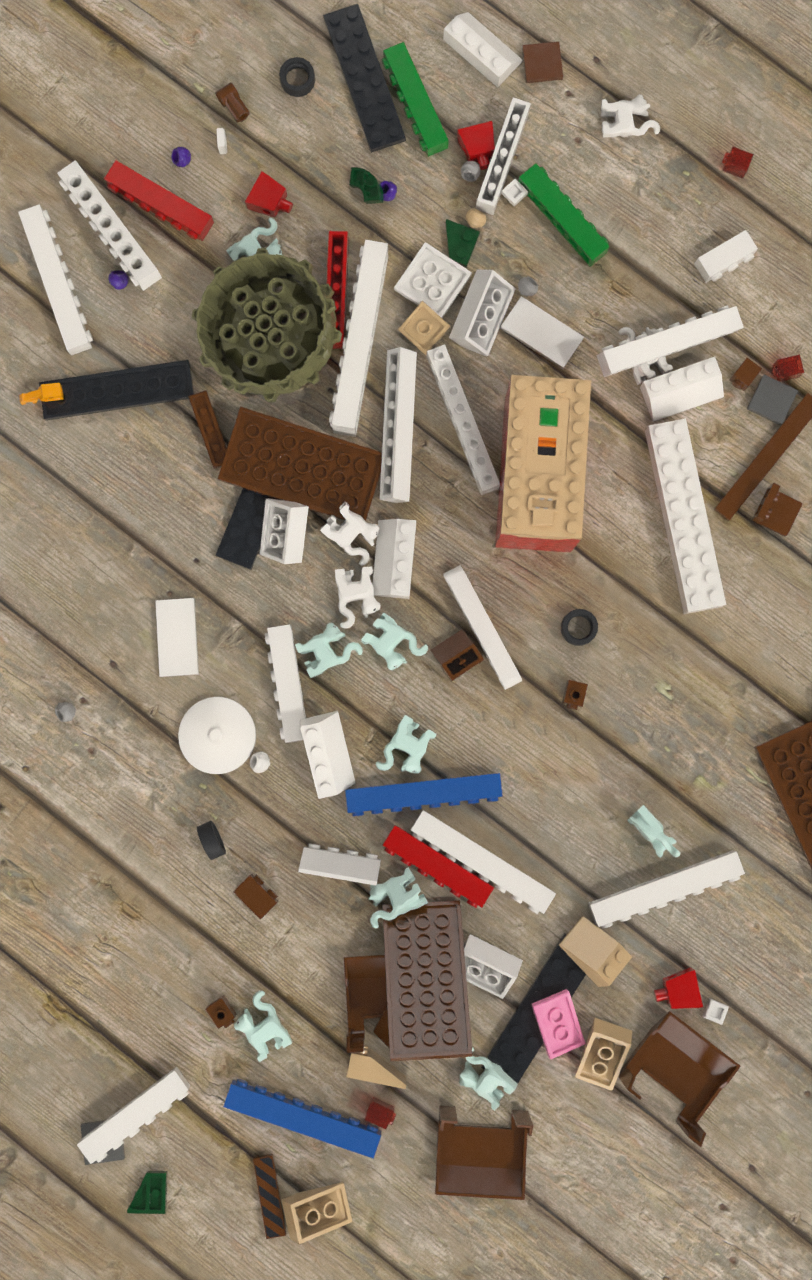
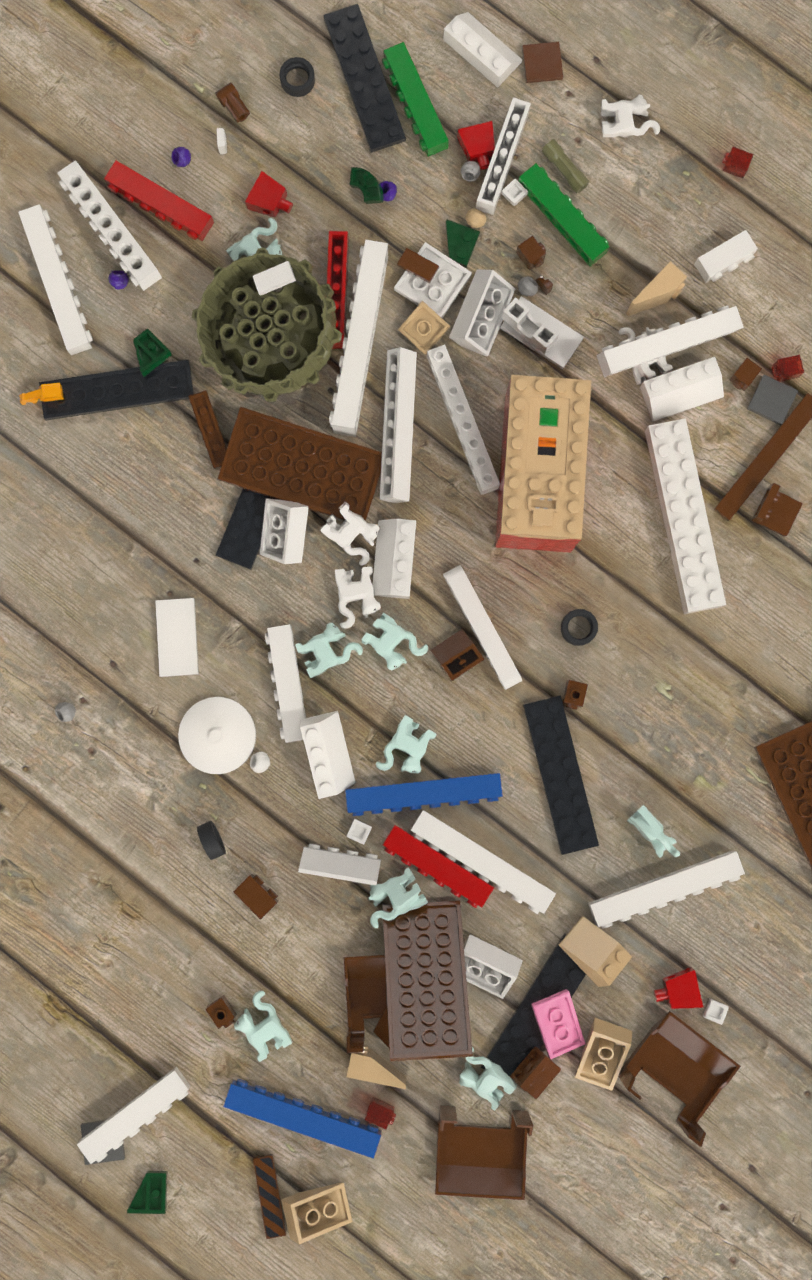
none -> dark green wing [133,328,172,377]
none -> white tile [253,261,296,296]
none -> white plate [346,819,372,845]
none -> reddish brown tile [397,248,439,284]
none -> white arch [502,297,559,355]
none -> reddish brown bracket [510,1046,561,1099]
none -> reddish brown brick [516,236,546,270]
none -> black plate [523,695,599,855]
none -> reddish brown tile [535,276,553,295]
none -> olive axle [542,139,590,193]
none -> tan slope [626,261,687,316]

